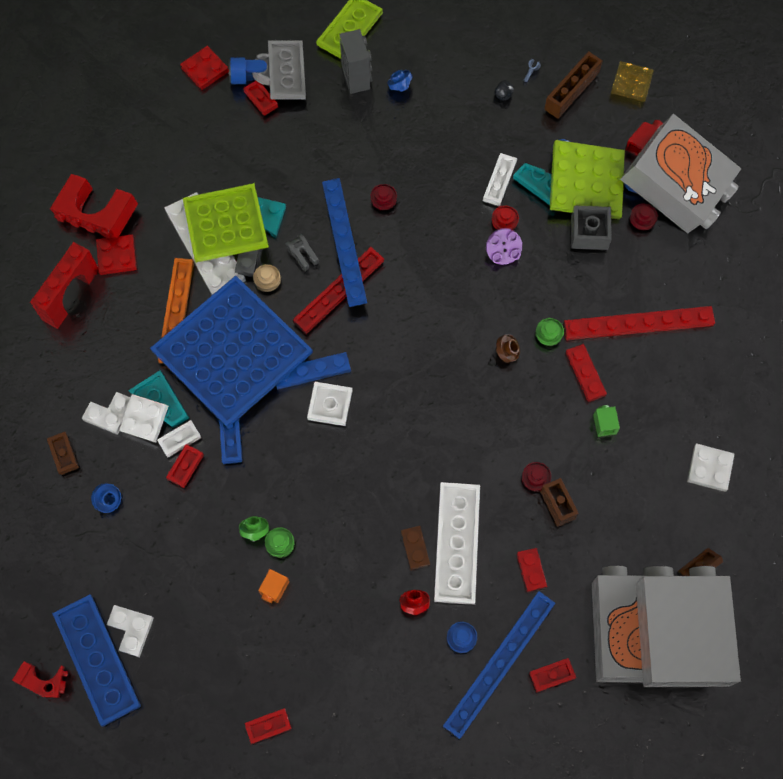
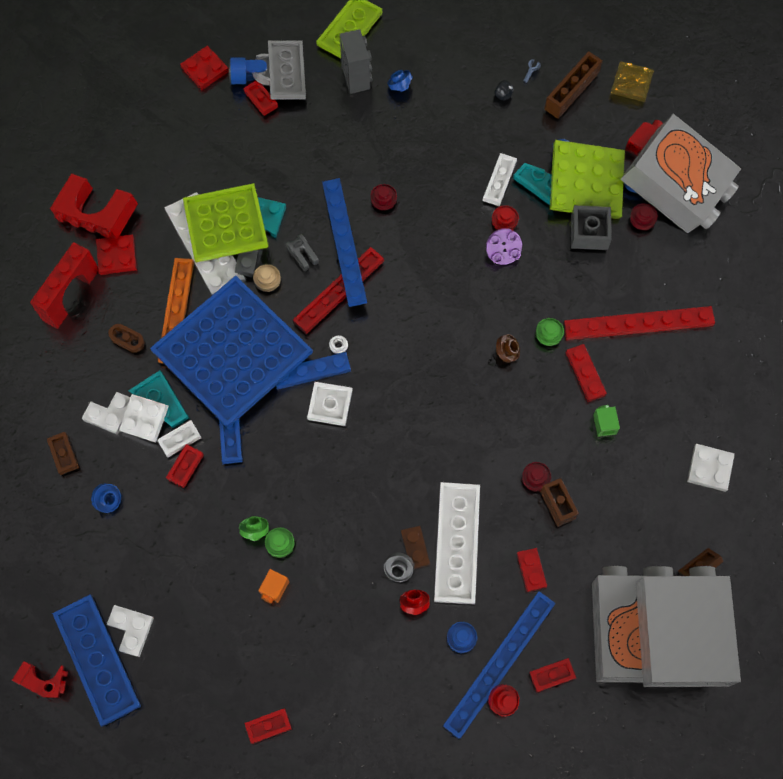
none -> reddish brown plate [108,324,145,352]
none -> white plate [329,336,348,354]
none -> dark grey plate [384,552,414,582]
none -> red plate [488,684,520,716]

